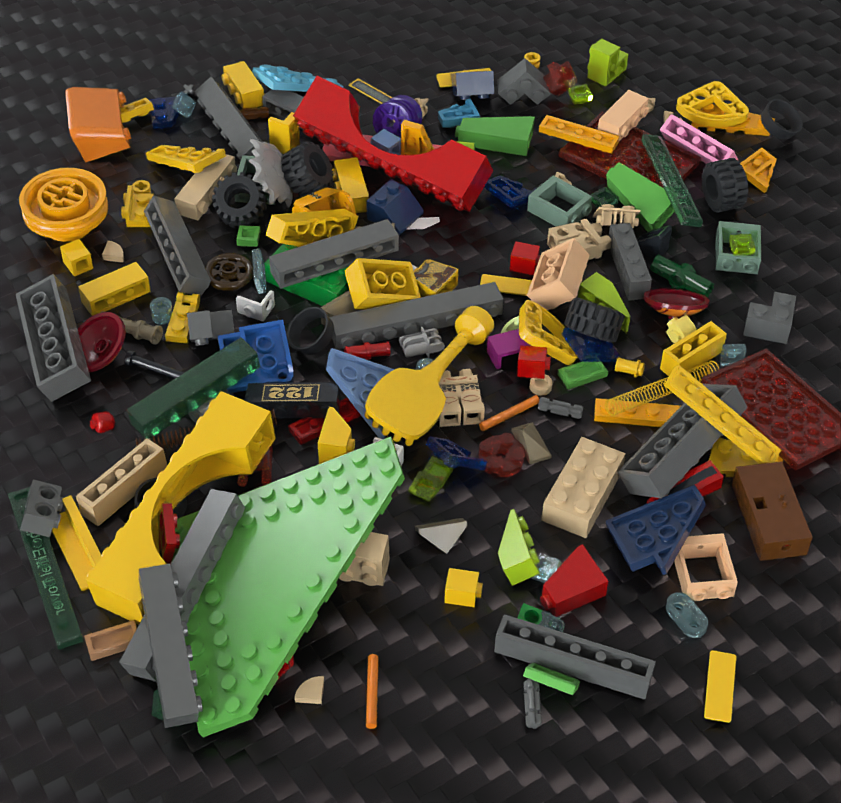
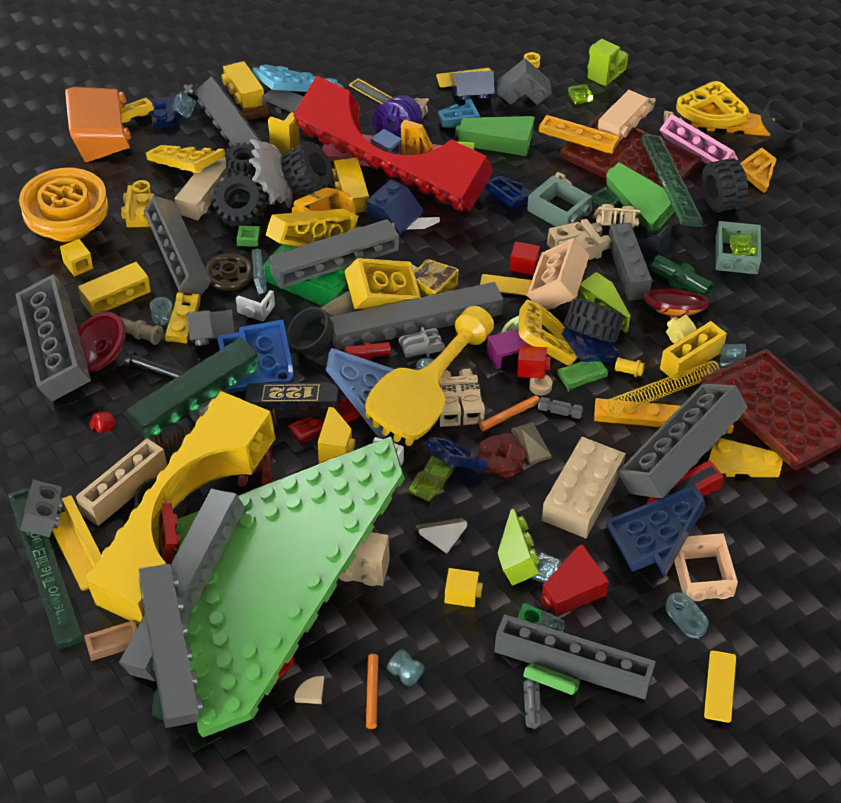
tan tile [102,241,124,262] -> none
clear red brick [543,61,578,96] -> none
yellow tile [664,365,781,464] -> none
reddish brown brick [732,461,813,561] -> none
dark grey brick [743,292,796,344] -> none
none -> black tyre [225,142,256,177]
none -> clear light blue wheel [387,649,424,686]

